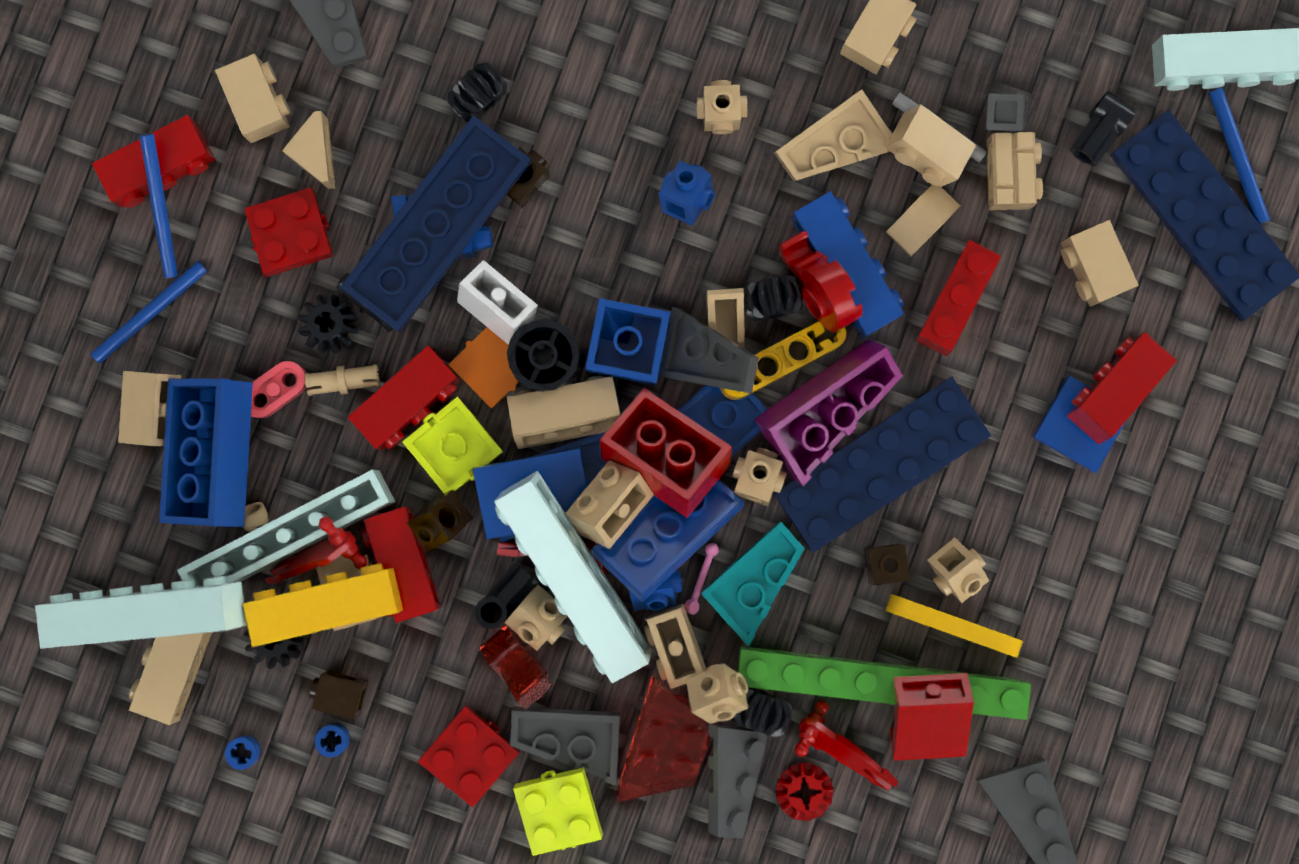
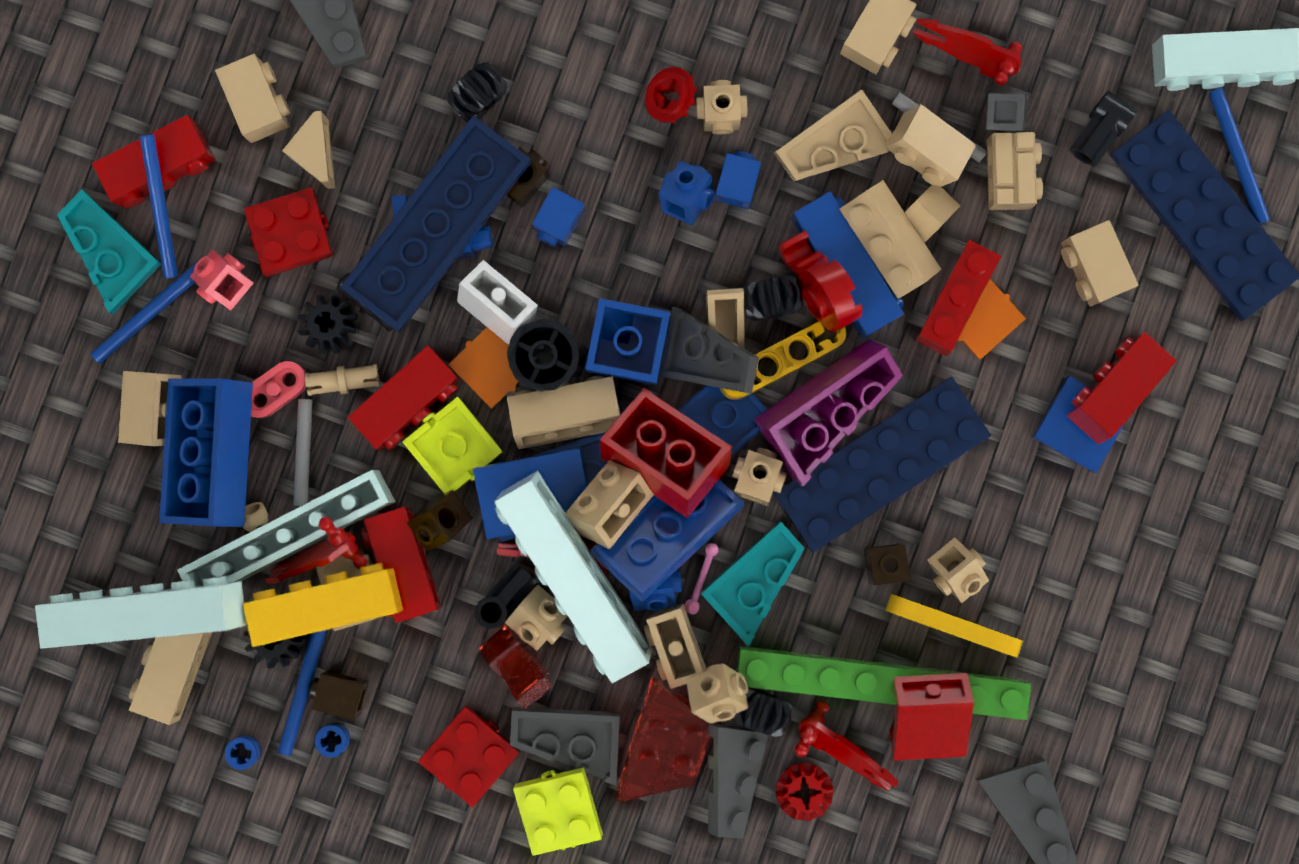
none -> teal wing [57,189,162,315]
none -> coral brick [190,249,253,311]
none -> blue bar [278,630,327,756]
none -> light grey bar [293,399,313,506]
none -> blue brick [532,187,585,247]
none -> red gear [645,67,698,124]
none -> blue brick [714,151,761,210]
none -> tan brick [840,180,942,299]
none -> red piece [912,18,1022,86]
none -> orange piece [957,279,1026,360]

